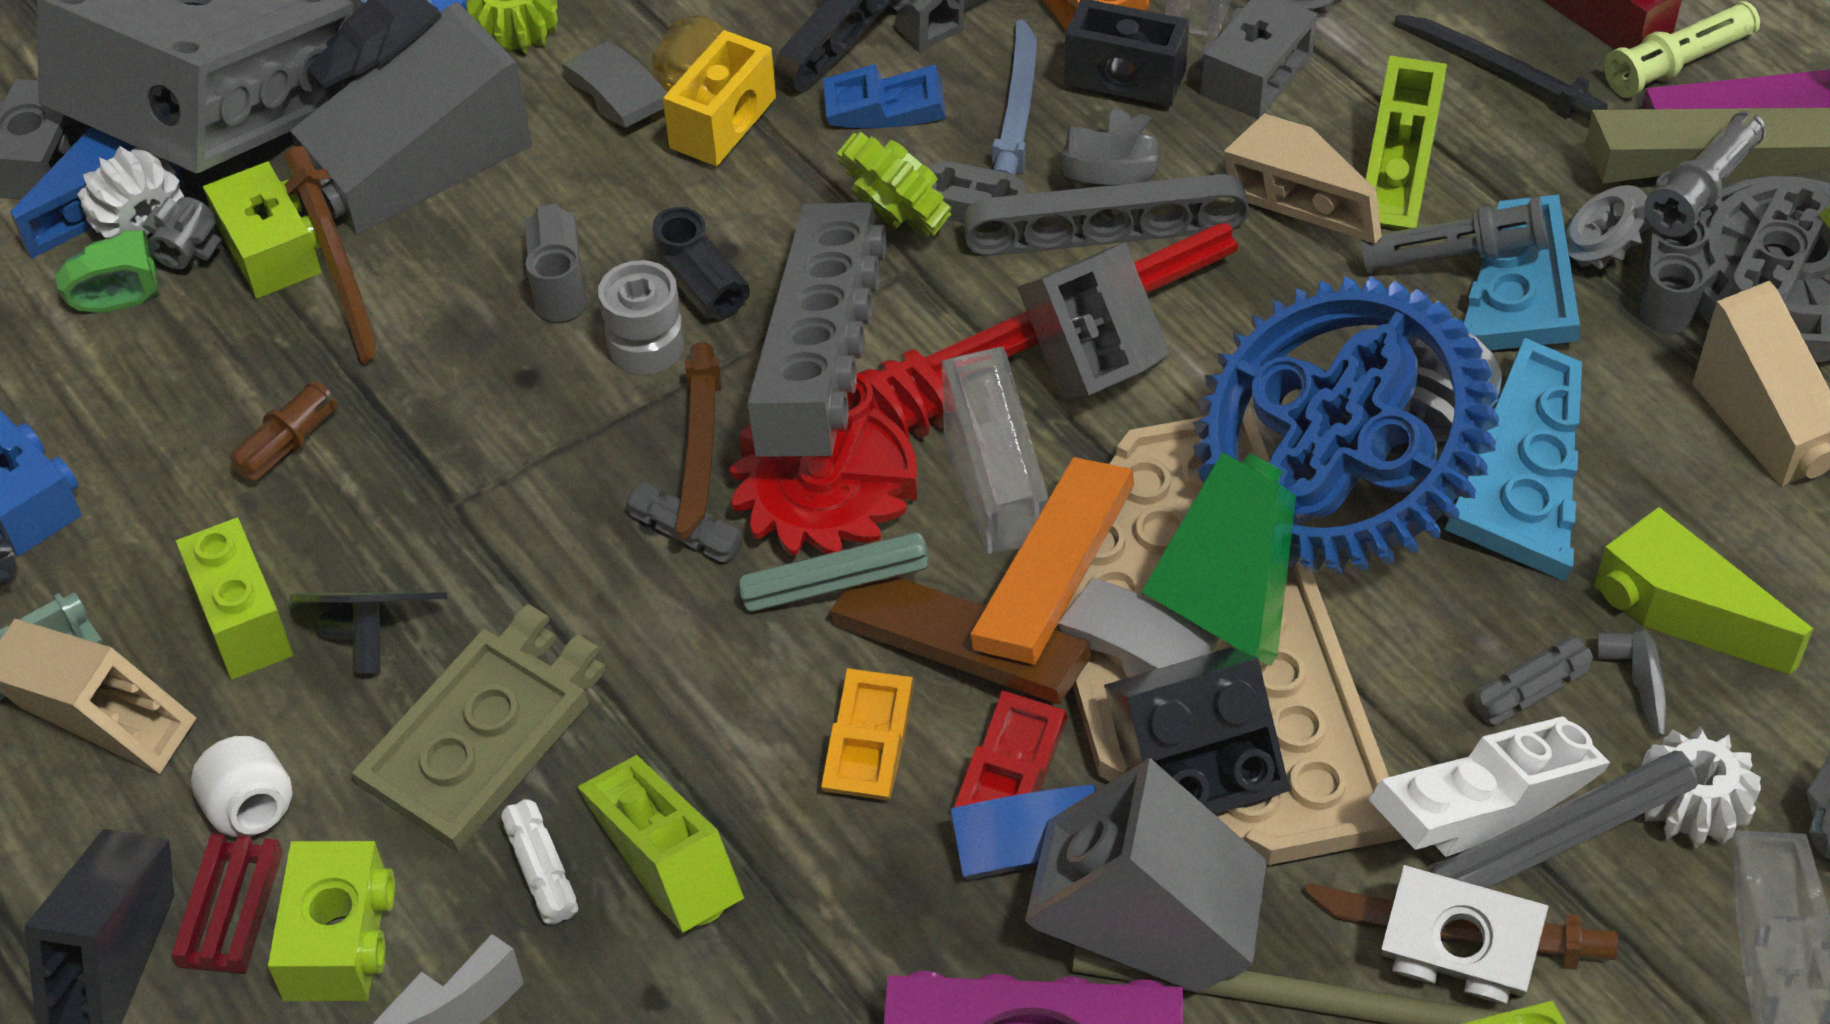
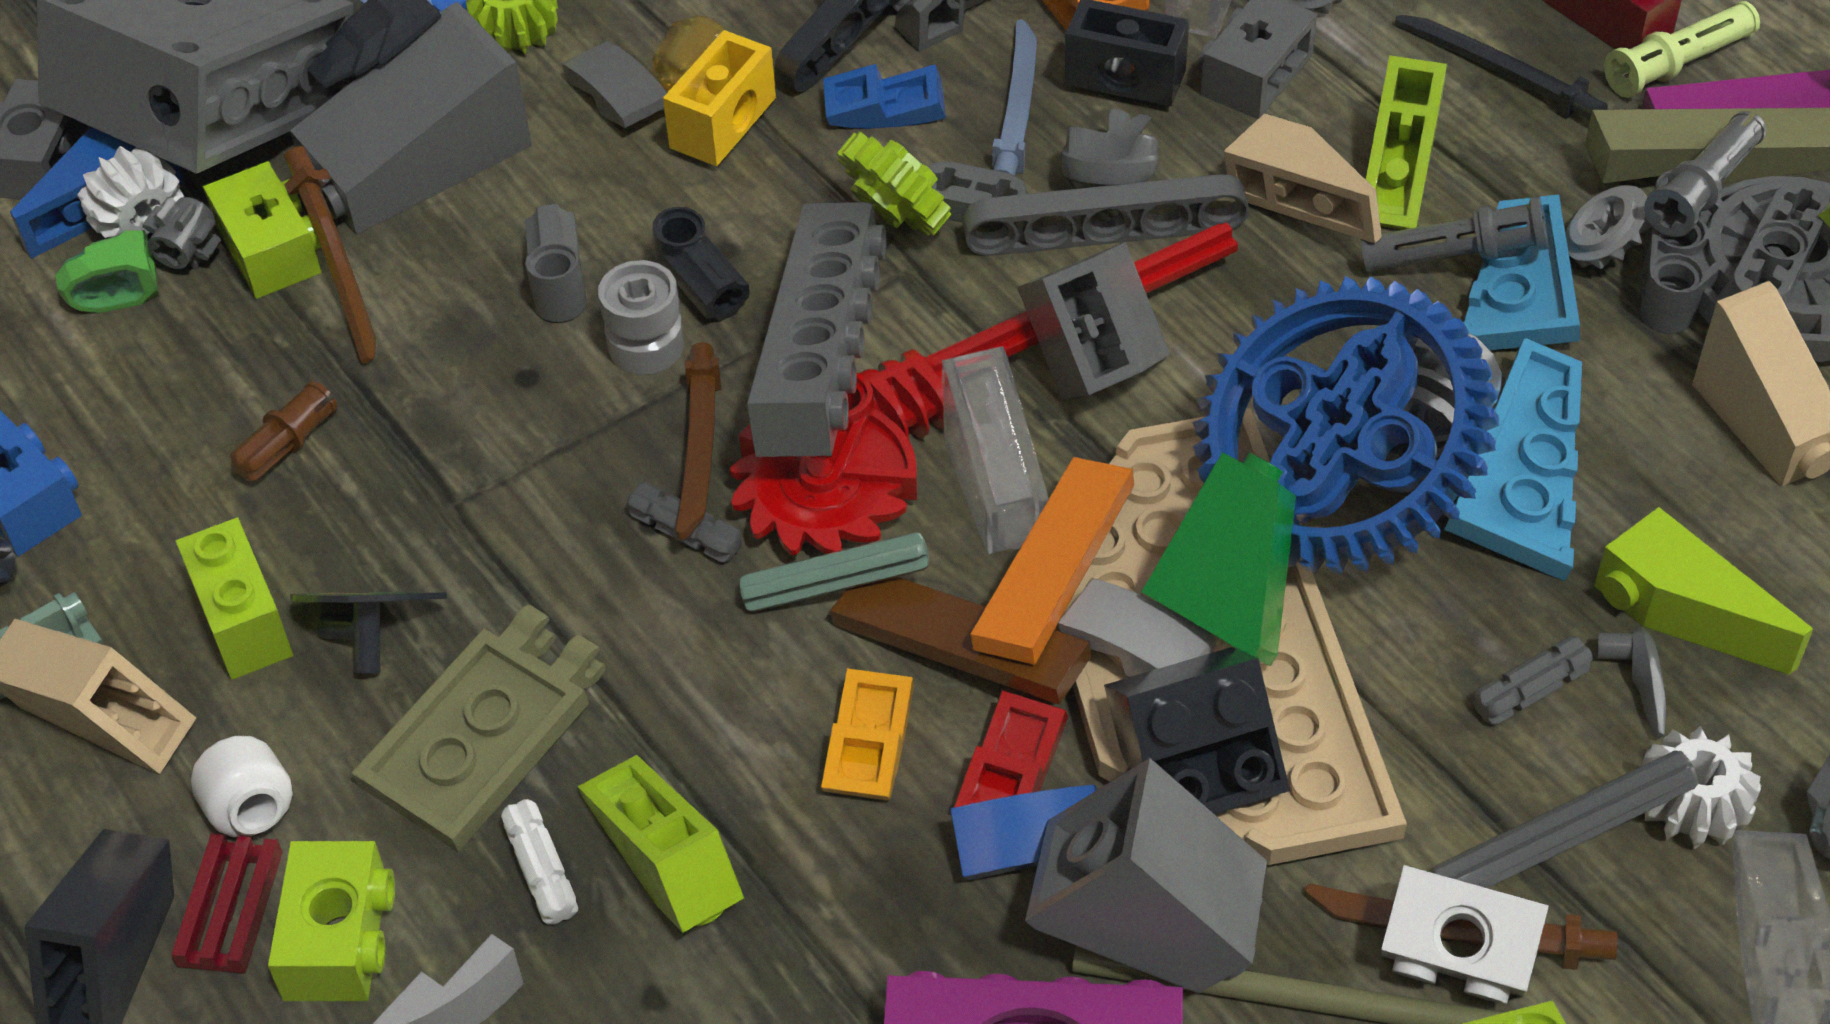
white slope [1368,716,1610,857] -> none

